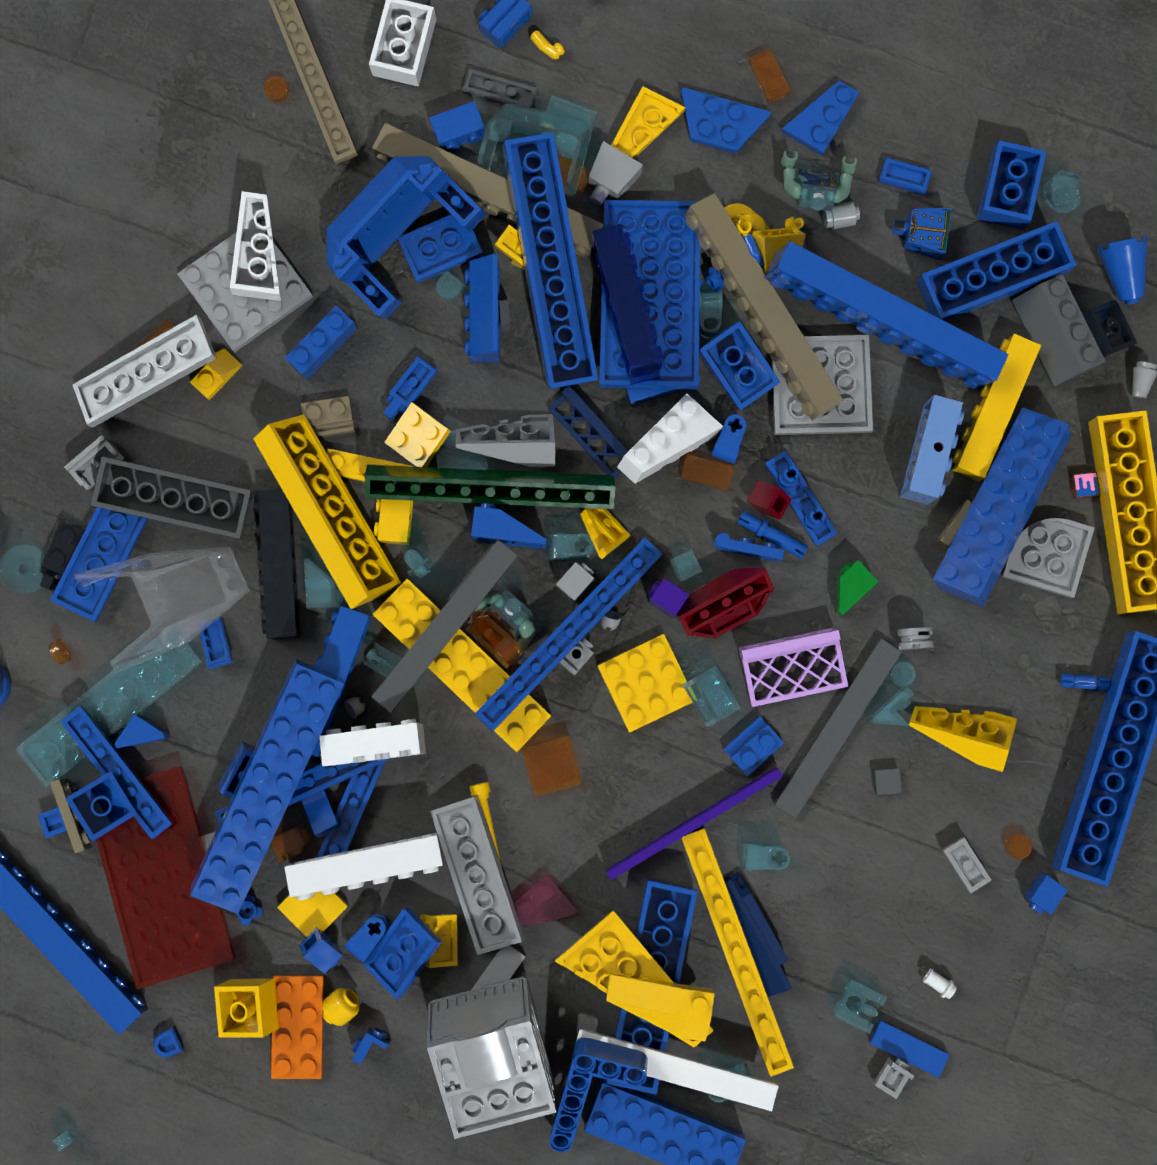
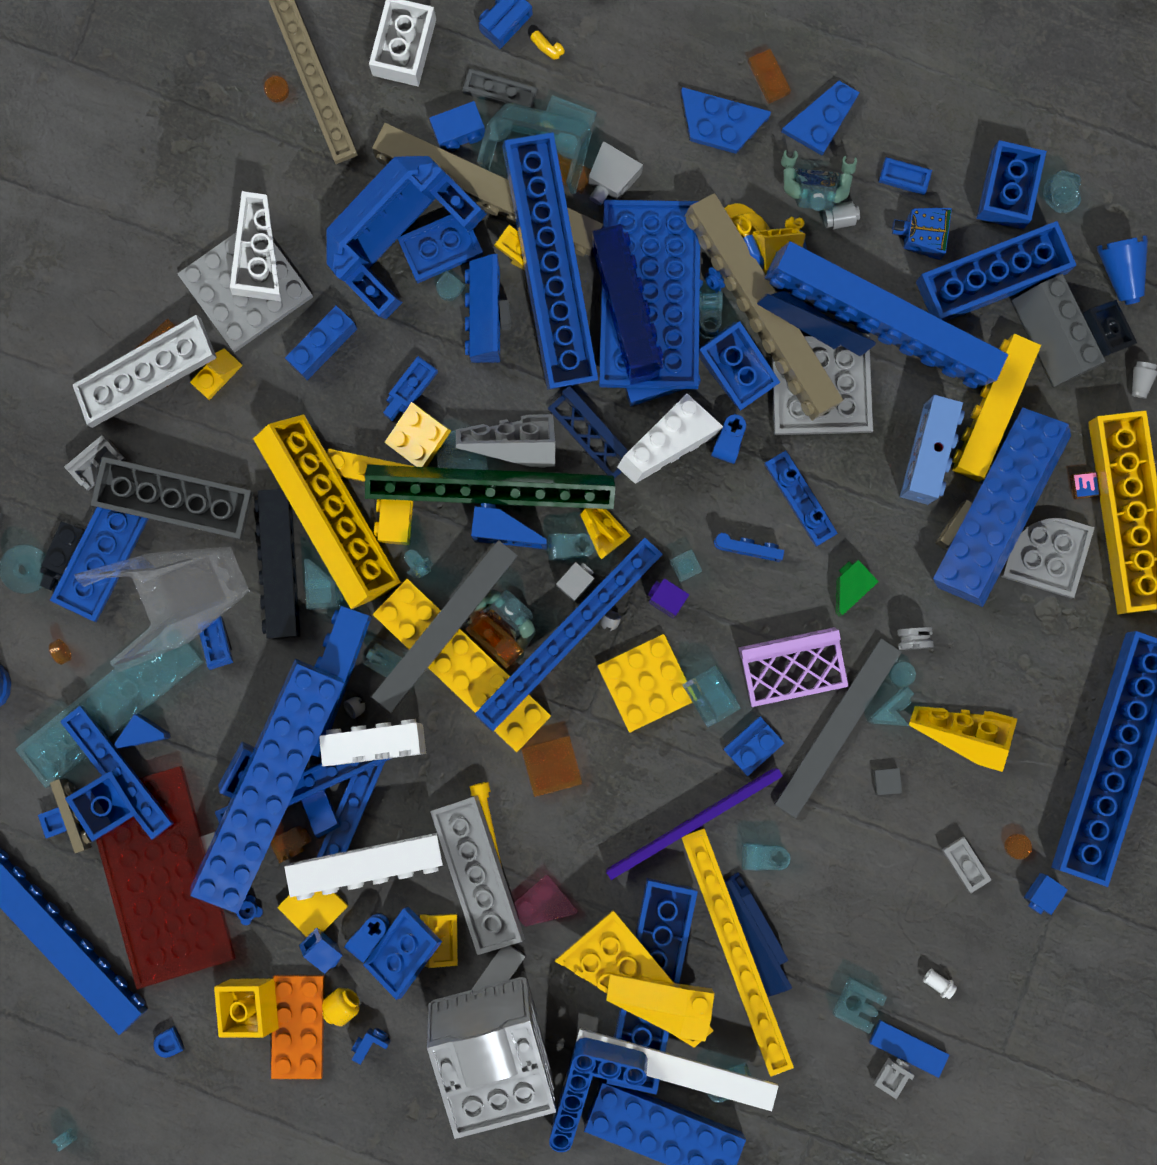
dark tan plate [301,396,355,438] -> none
light grey brick [559,637,594,676] -> none
yellow wing [611,86,685,159] -> none
dark red wedge [677,567,775,638] -> none
clear orange tile [680,454,734,491] -> none
blue pin [737,509,809,559] -> none
dark red brick [747,480,792,520] -> none
blue axle [1060,673,1110,691] -> none
none -> dark blue wedge [757,291,876,356]

